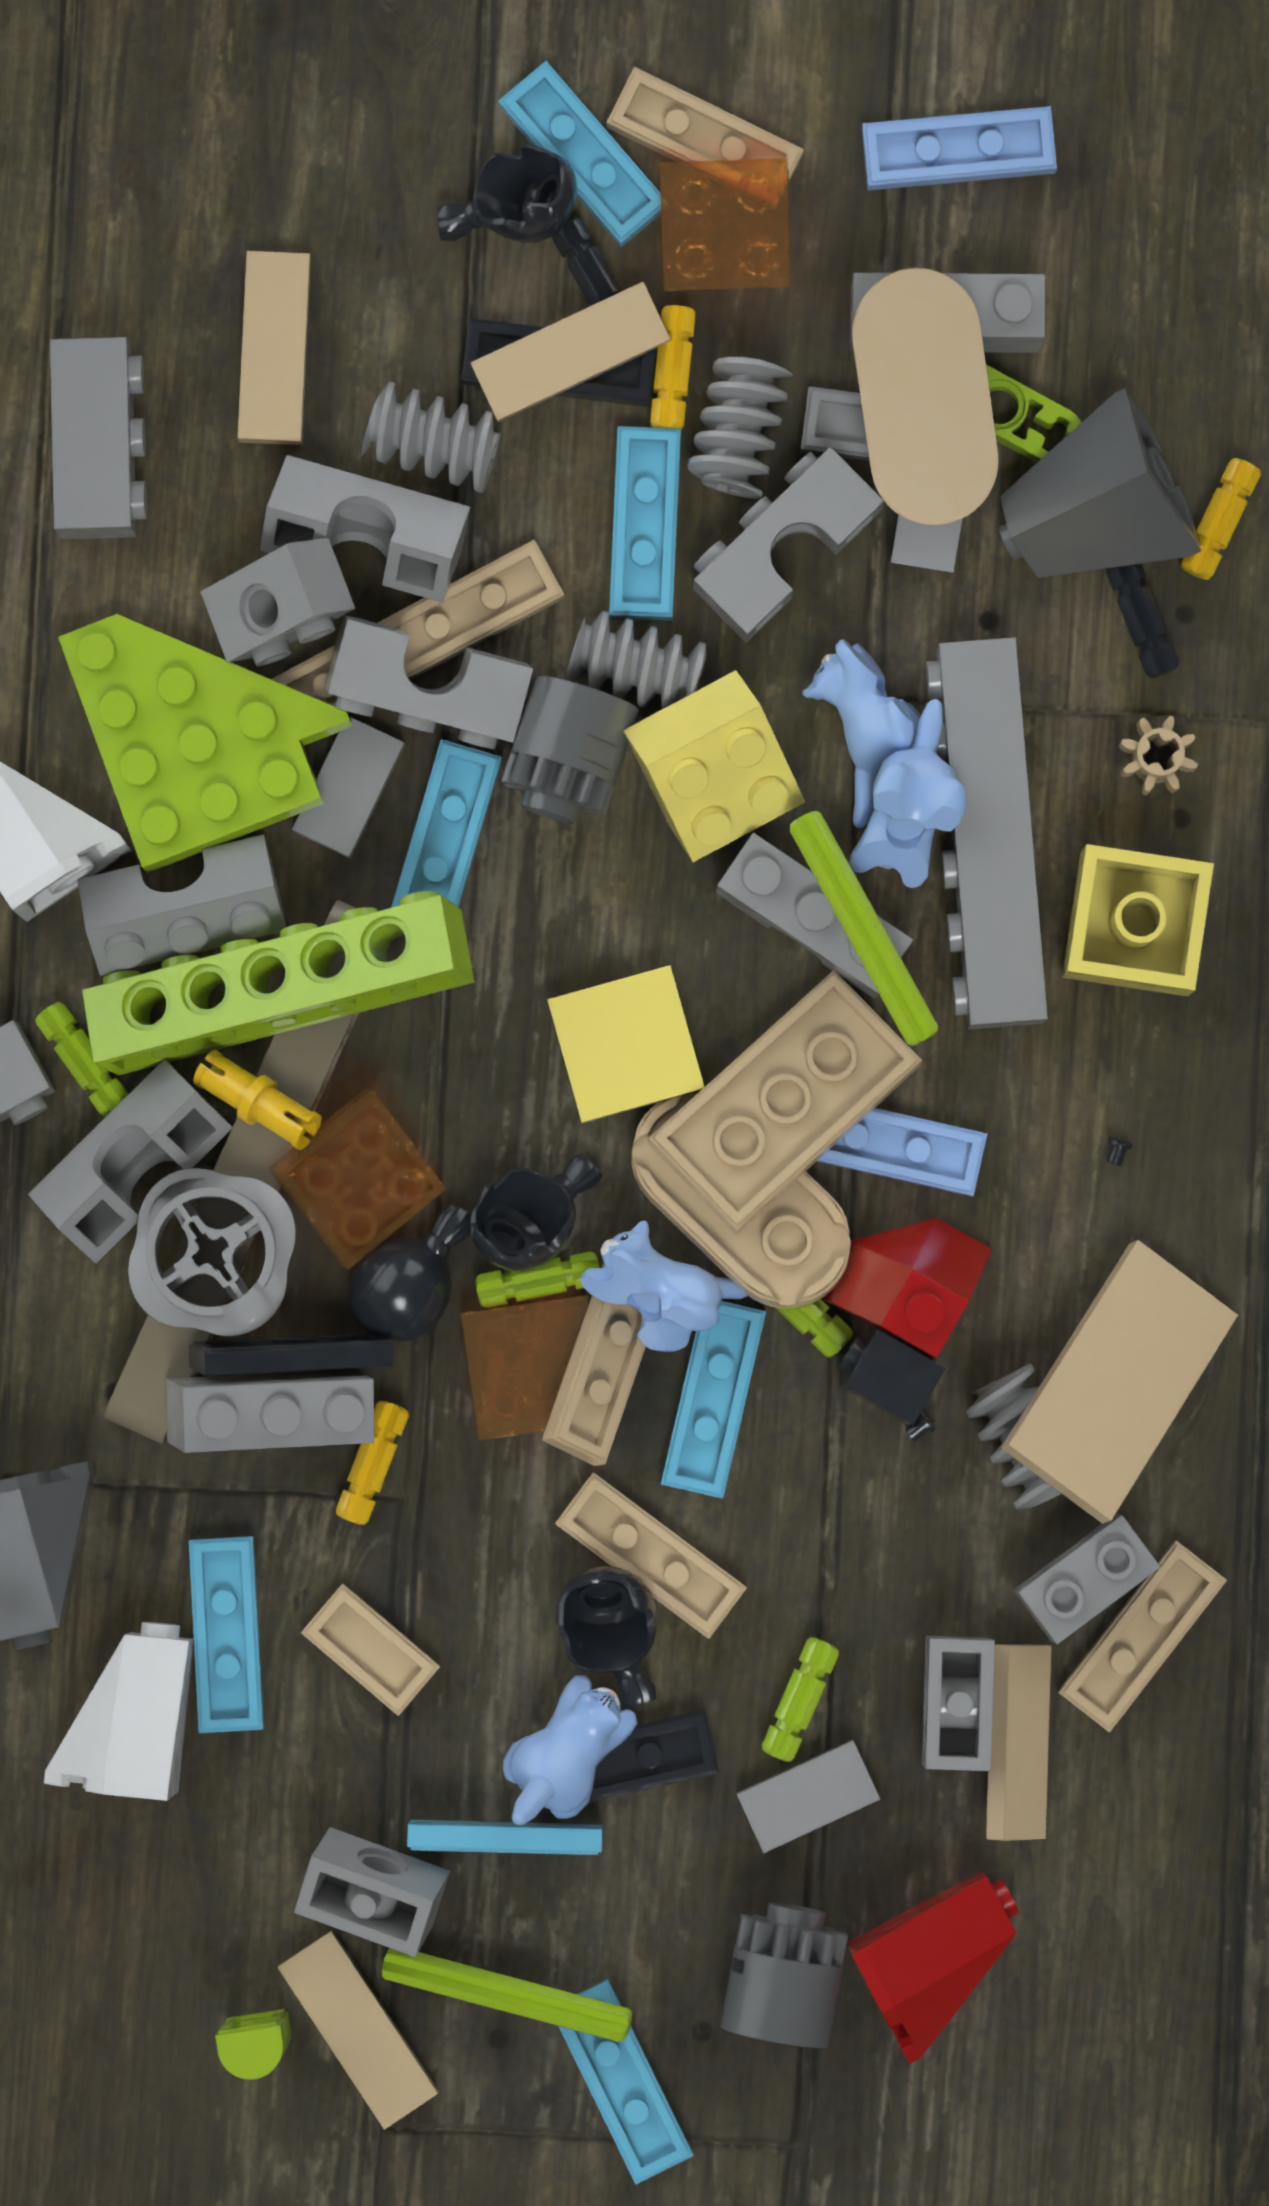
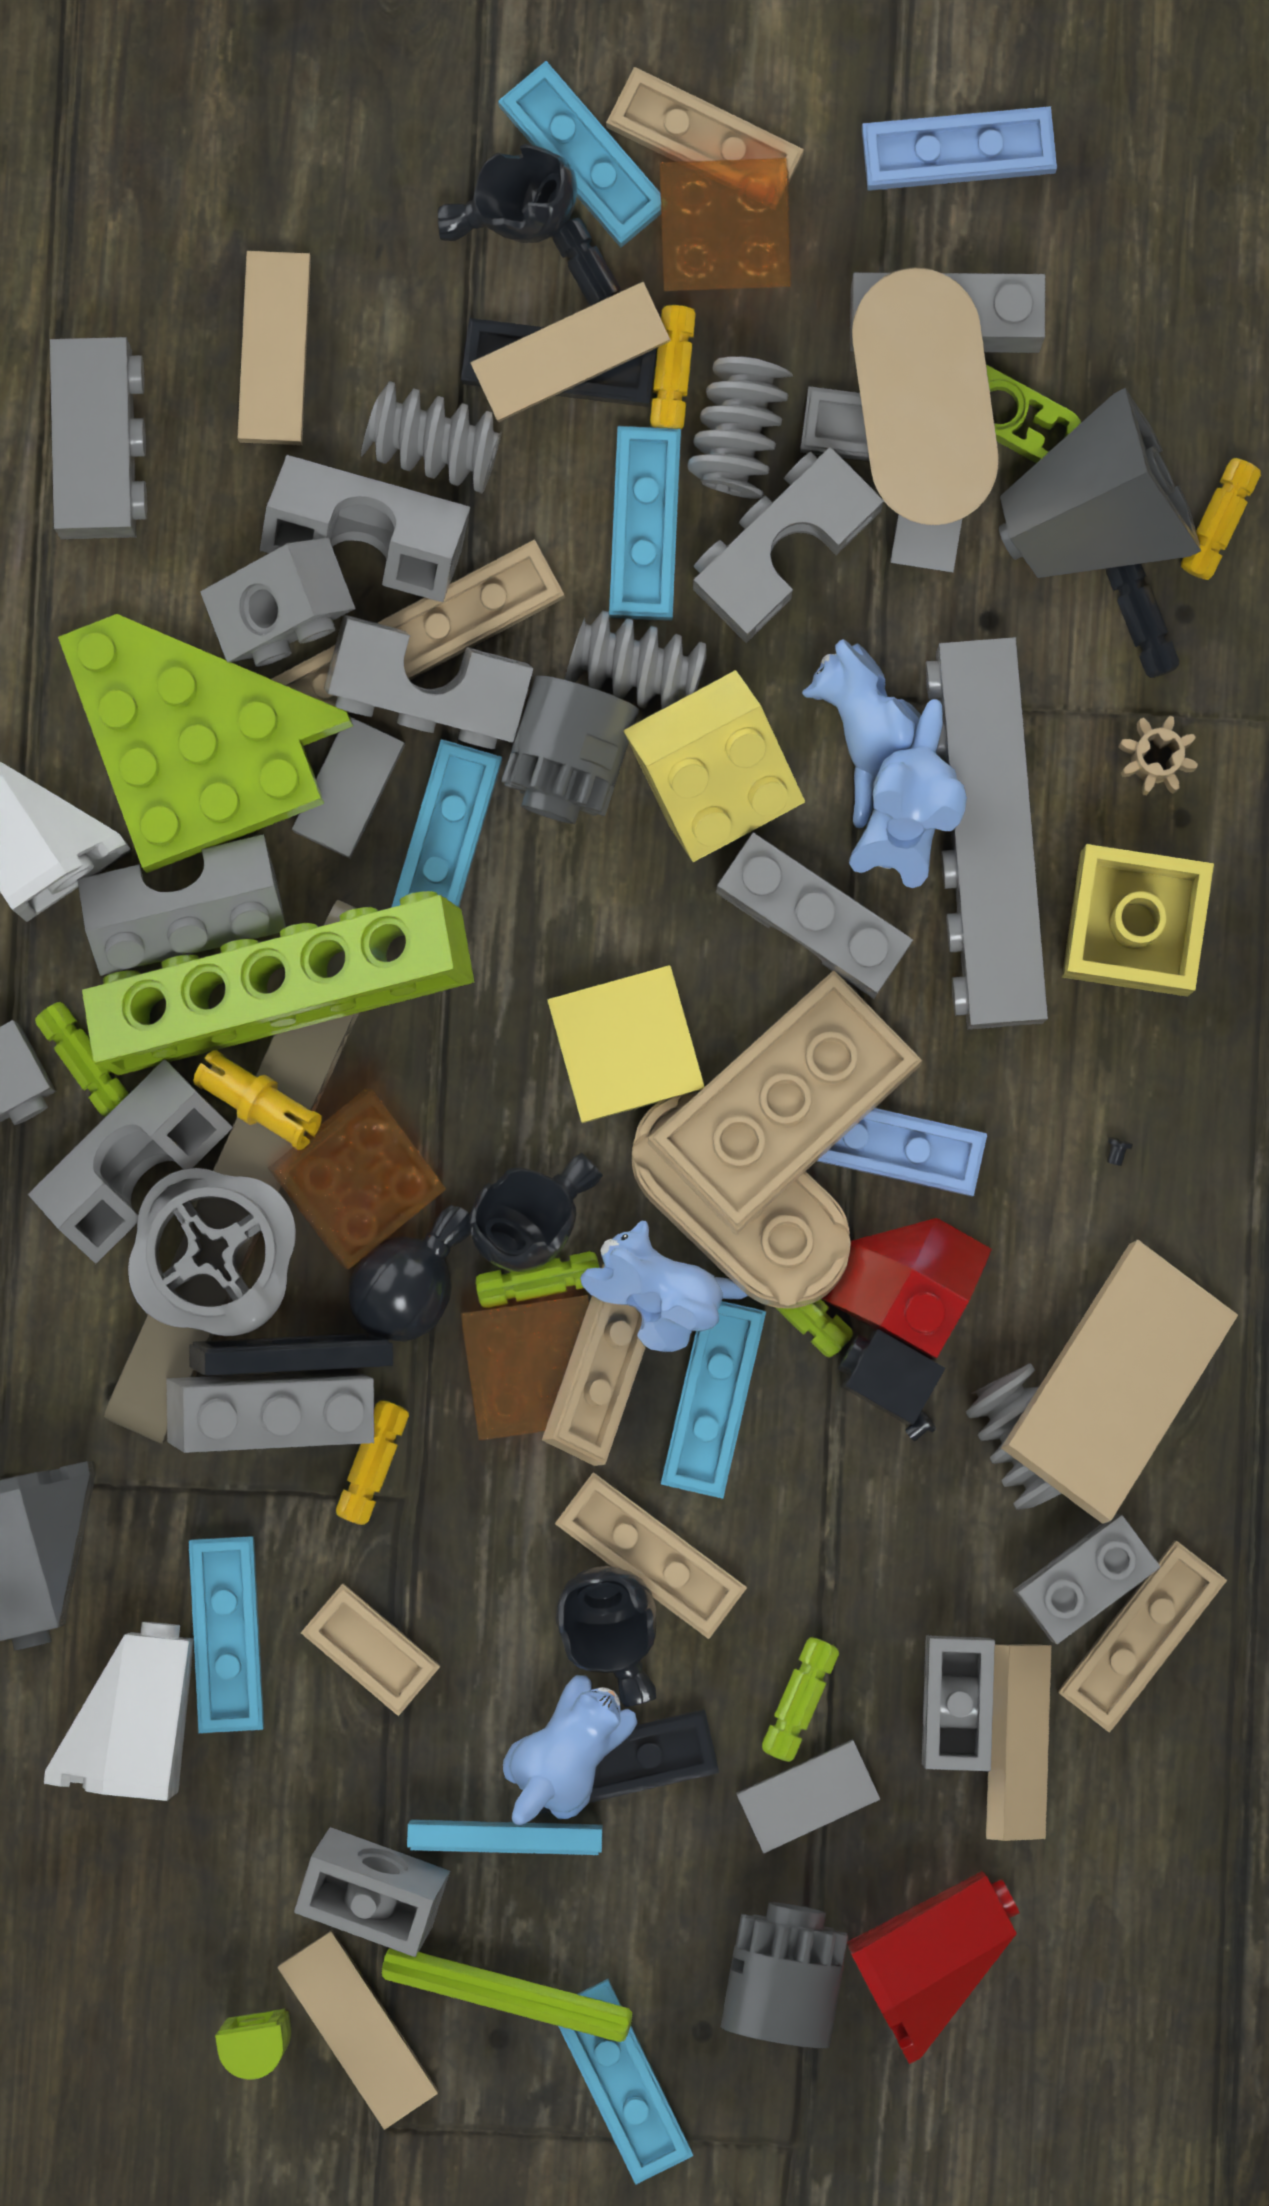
lime axle [790,810,938,1046] -> none

